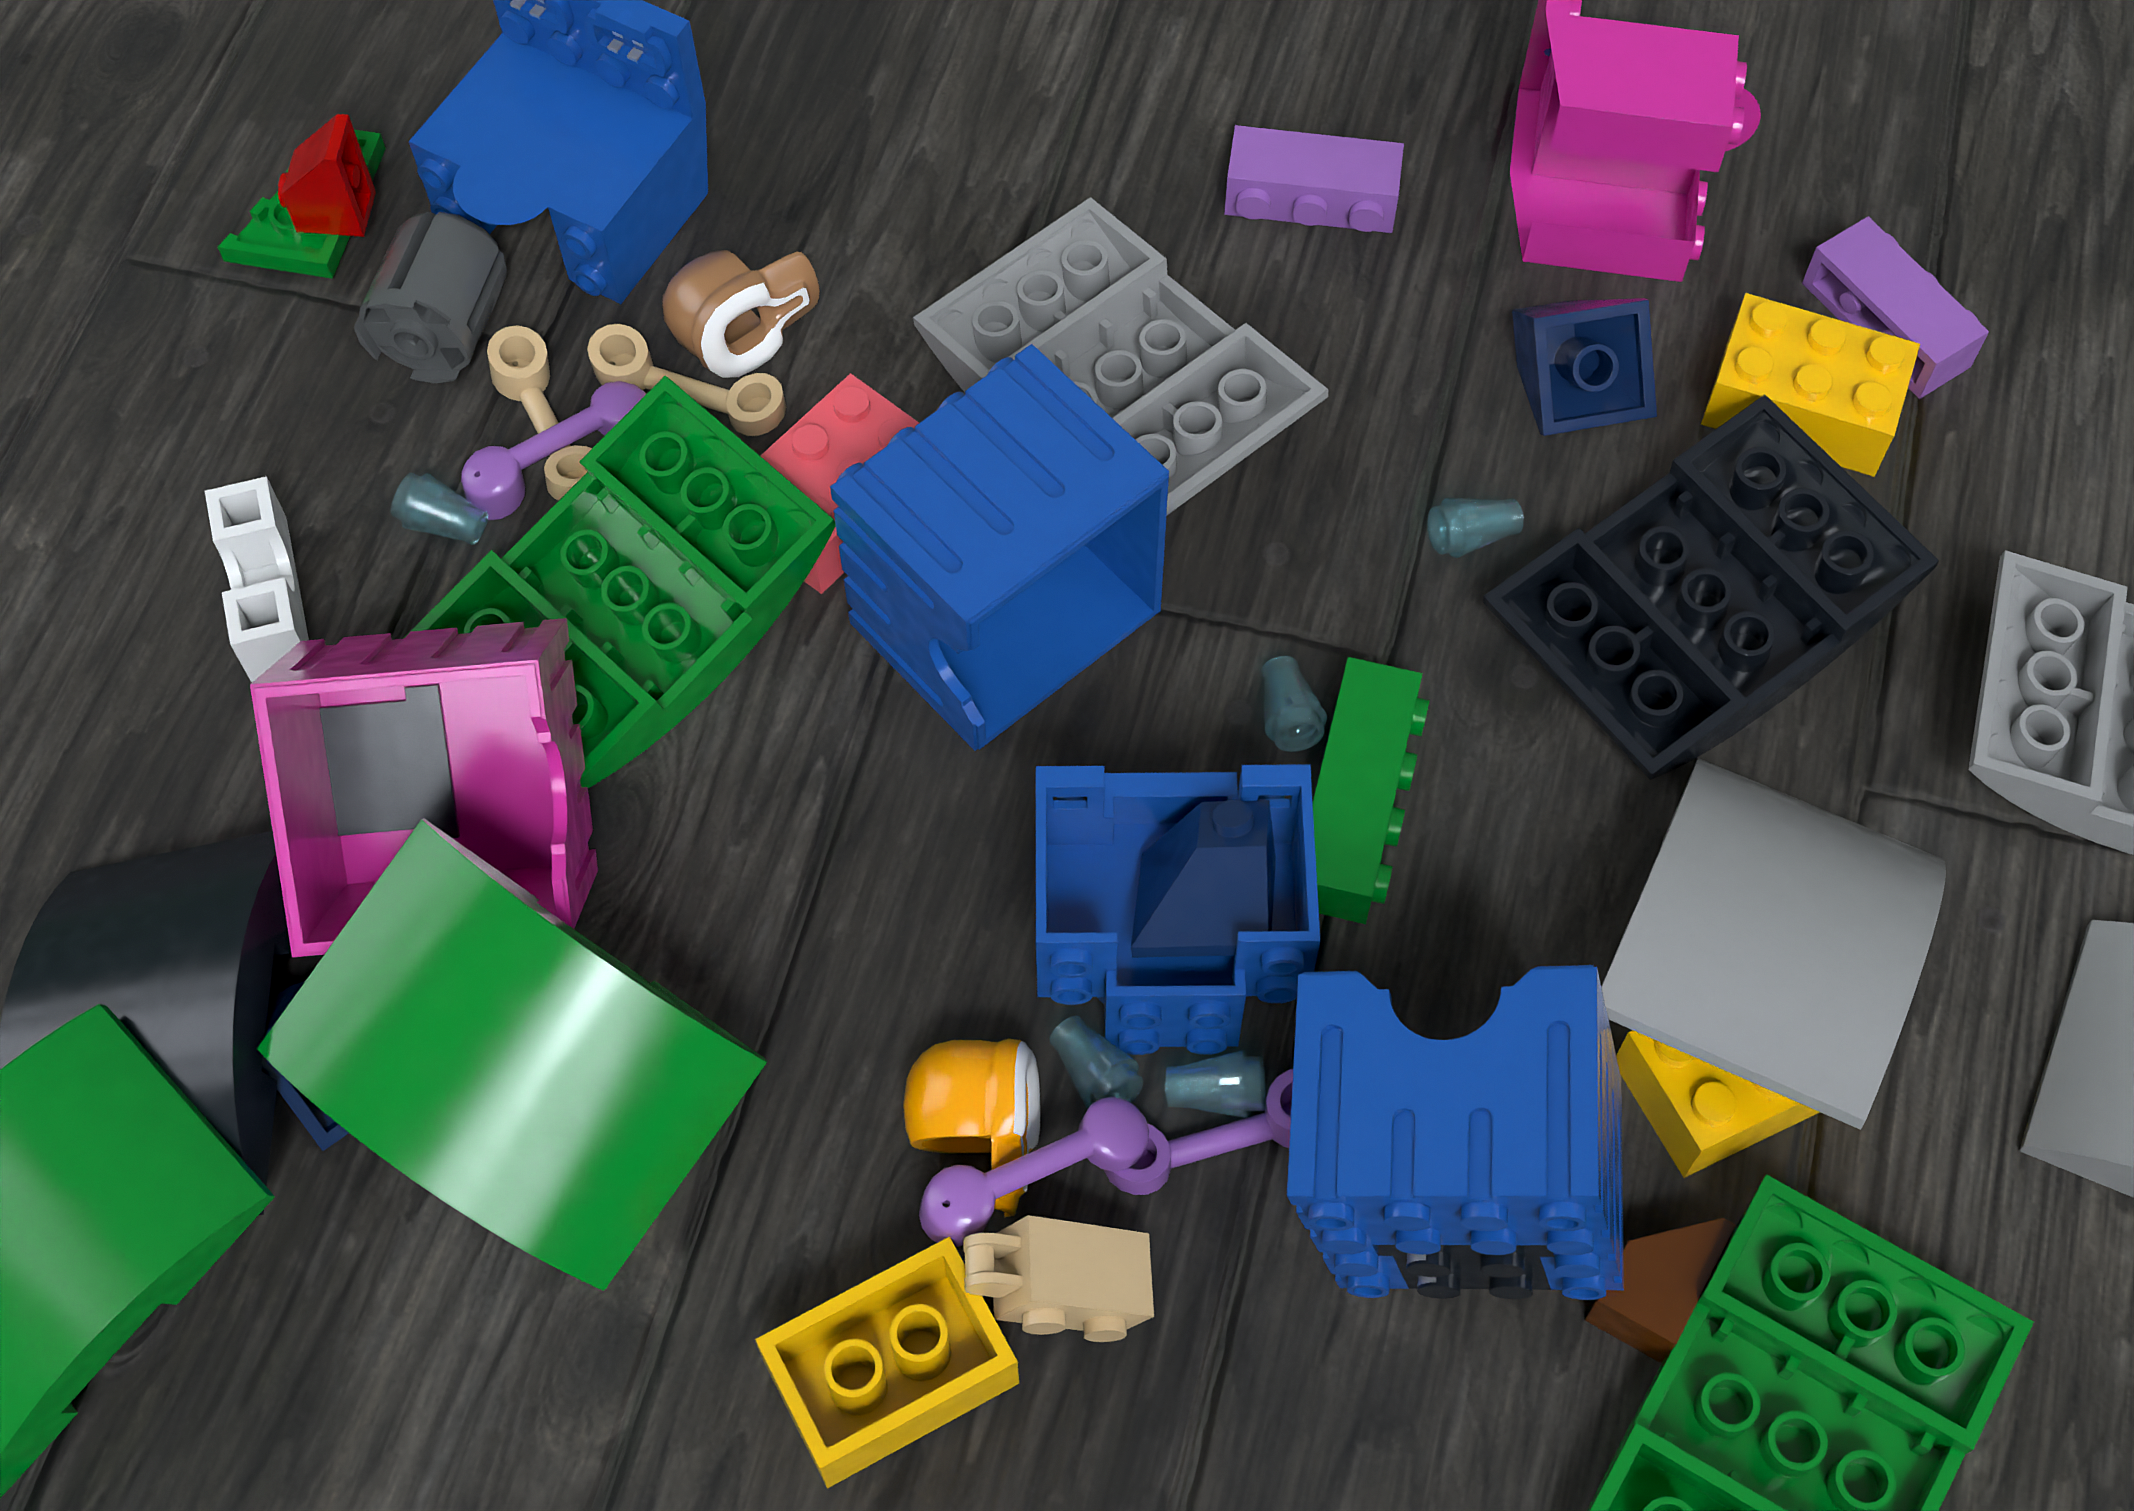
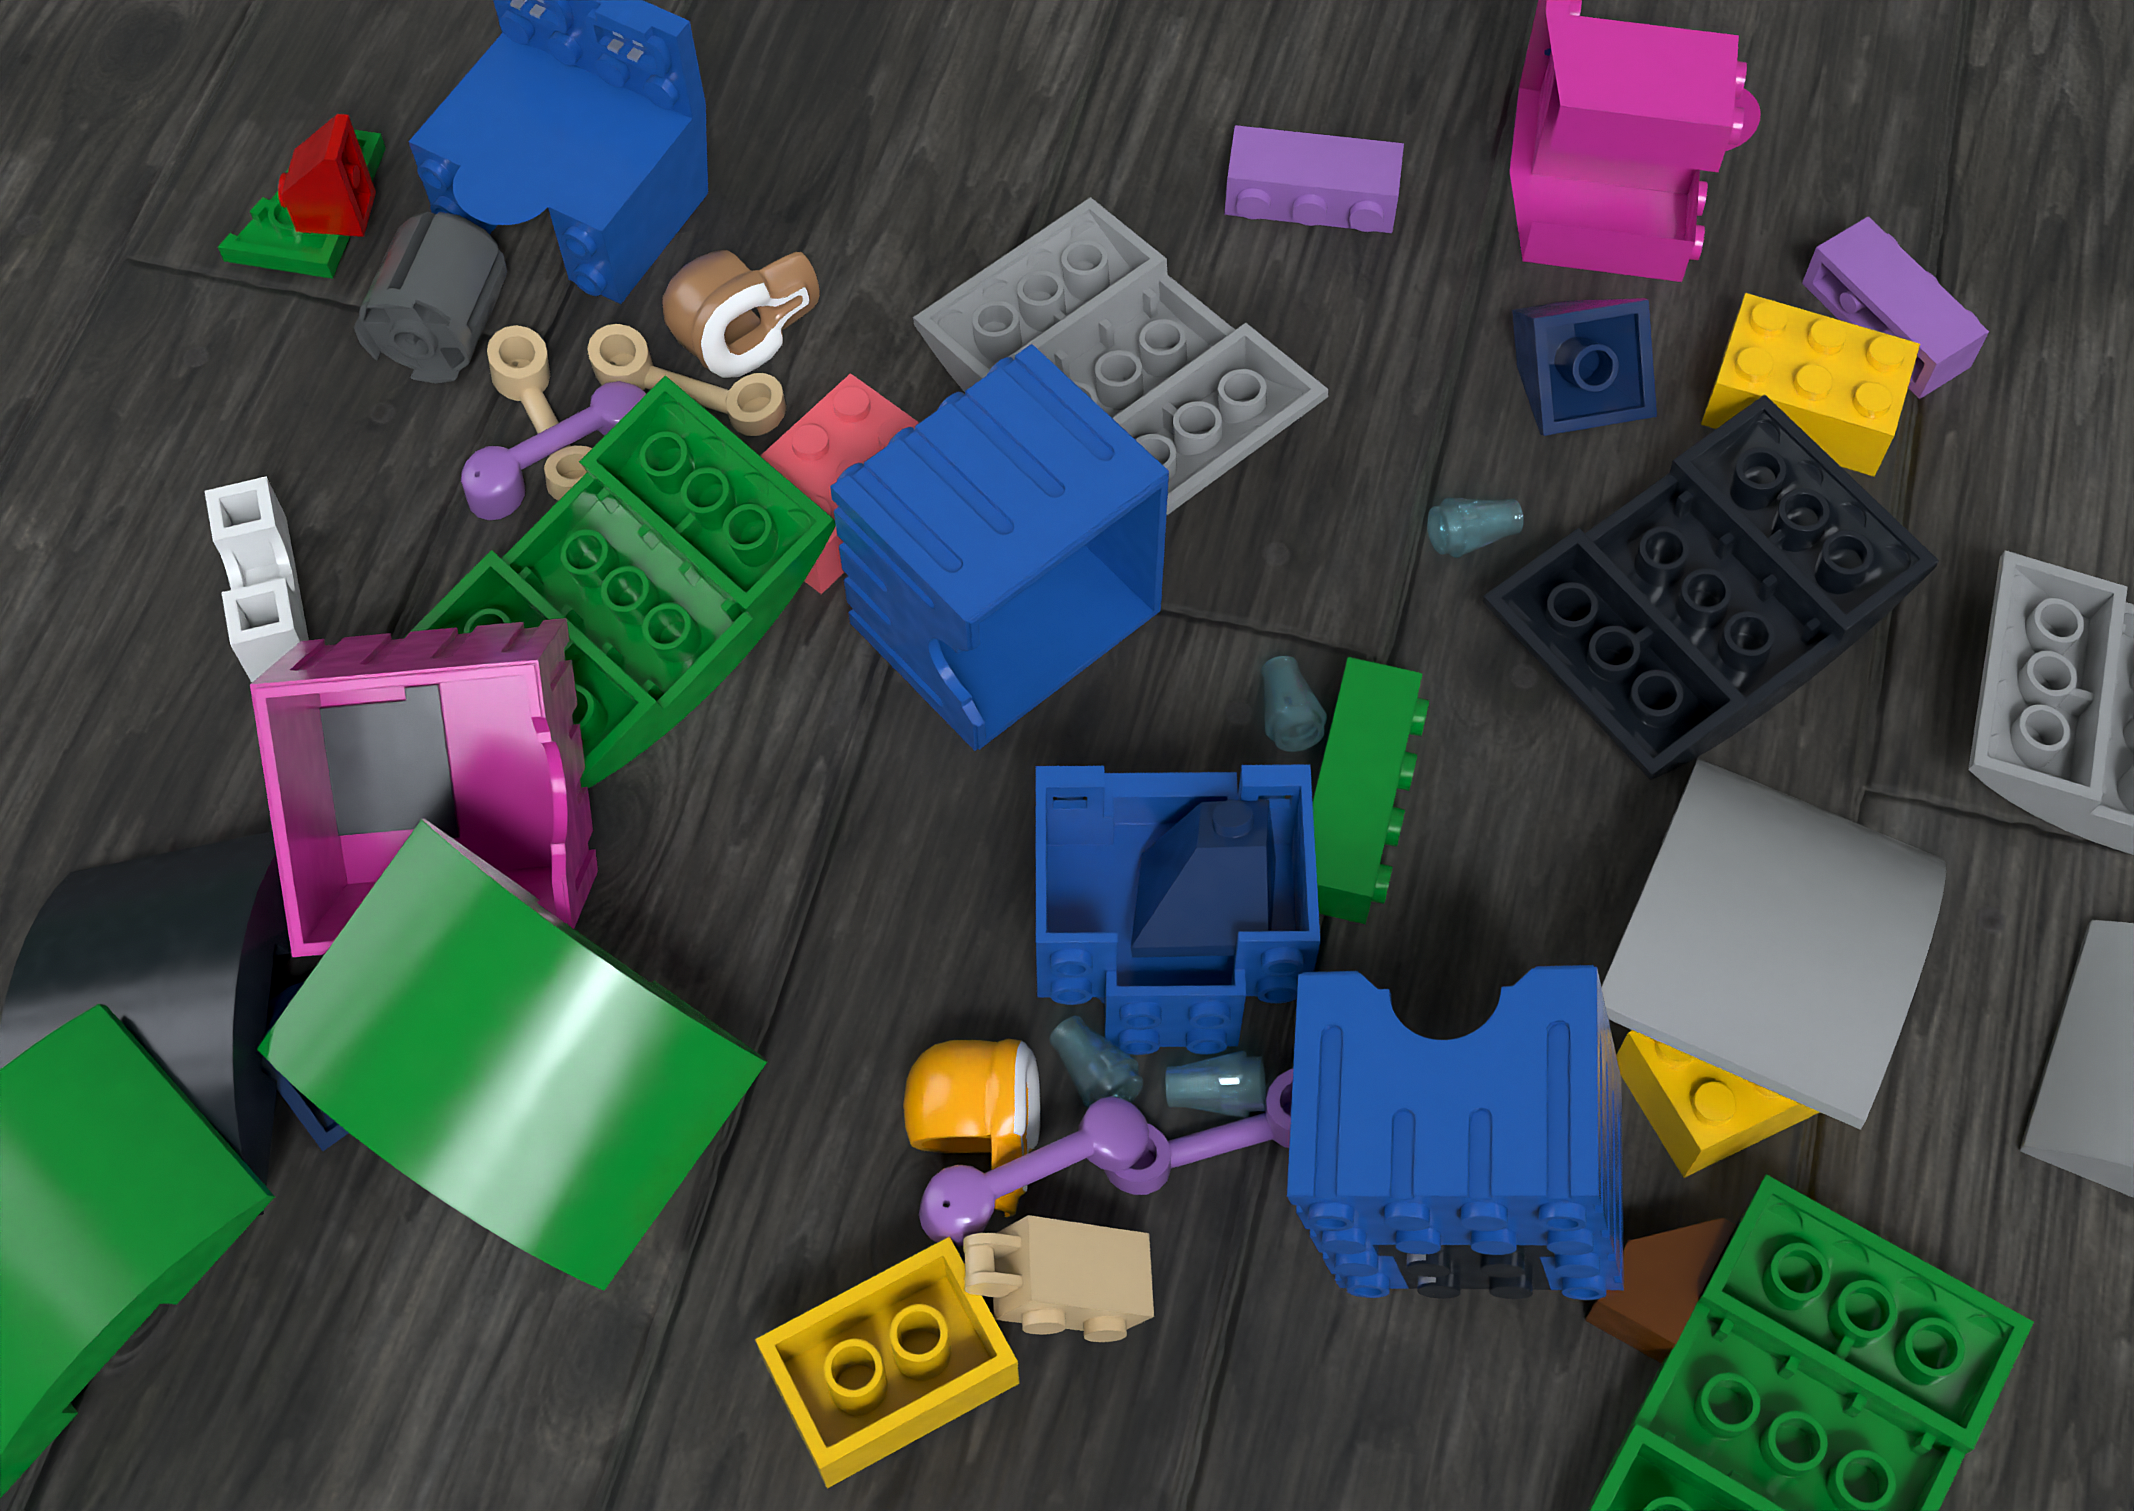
clear light blue cone [391,473,488,545] -> none

